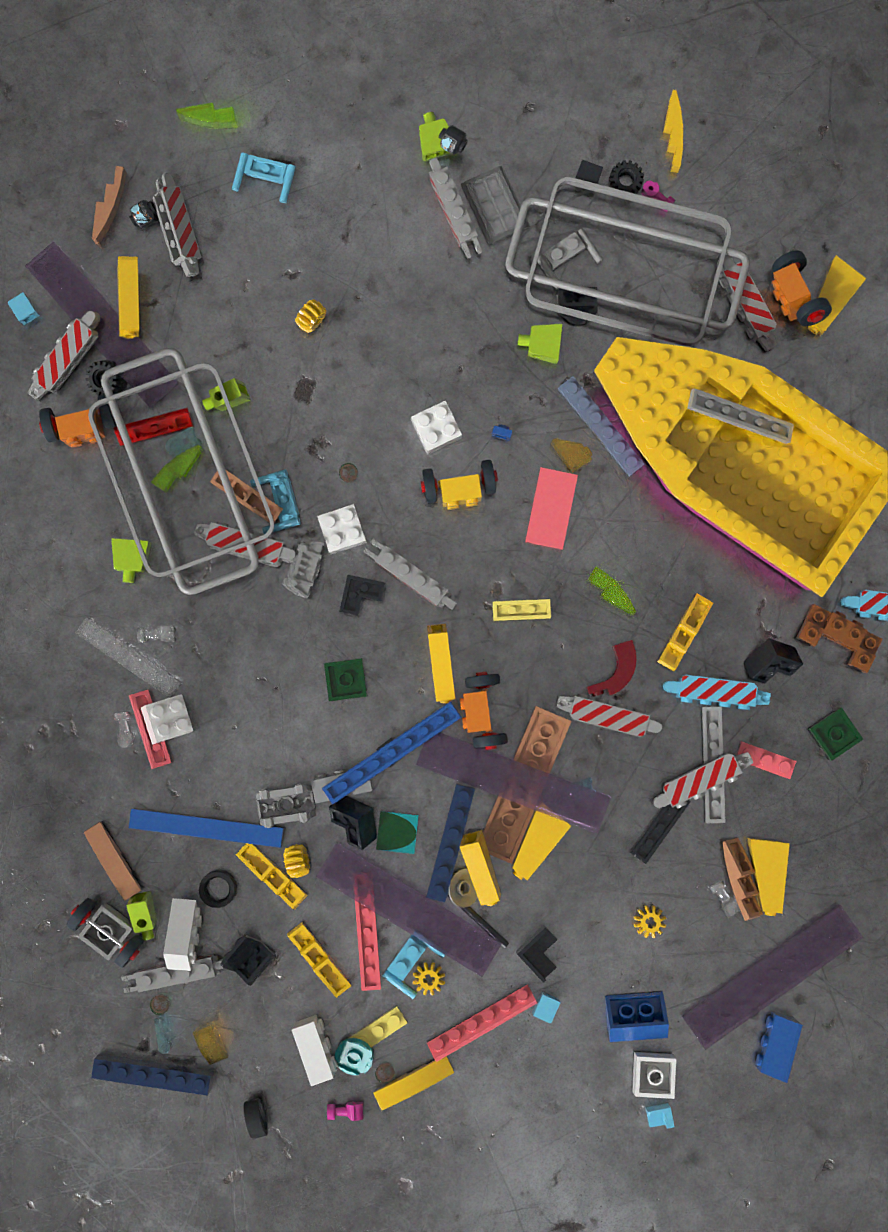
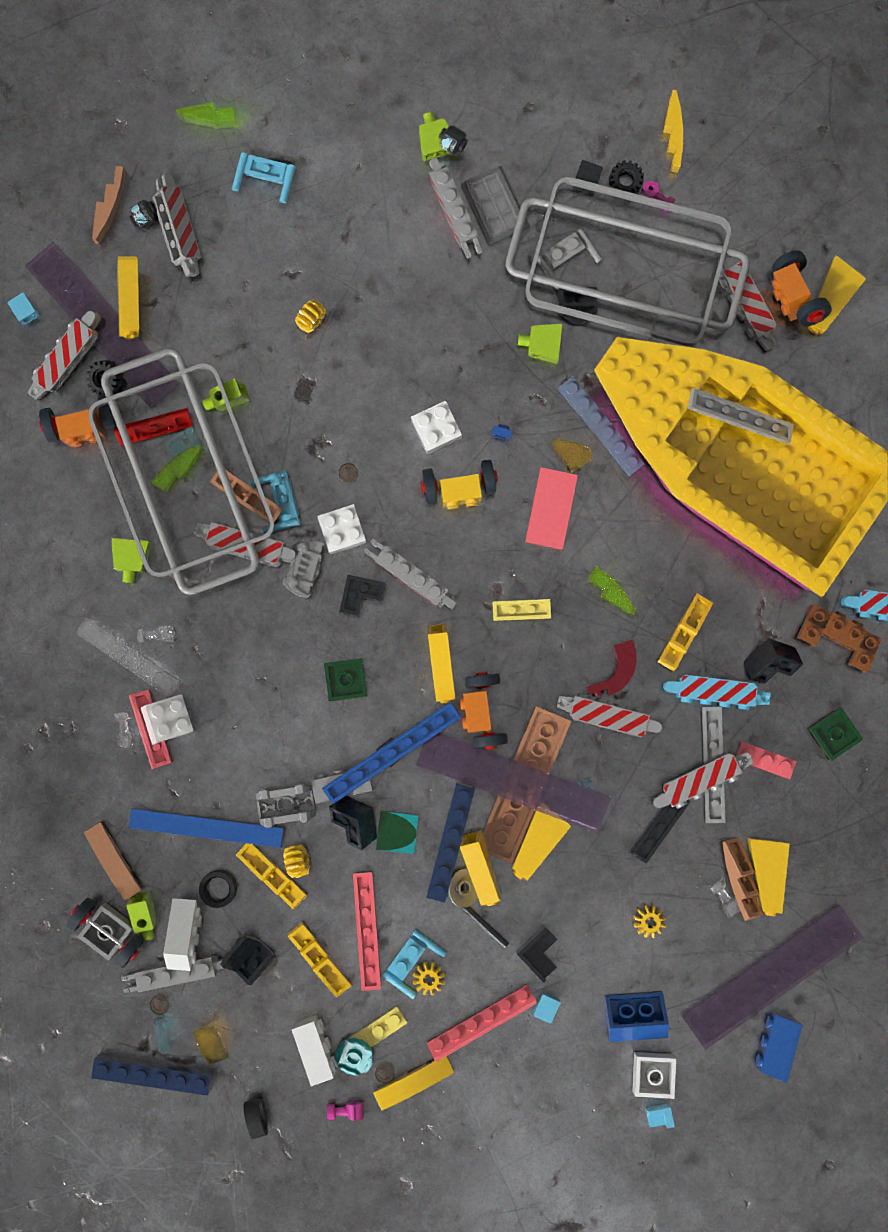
clear purple plate [316,842,502,977] -> none

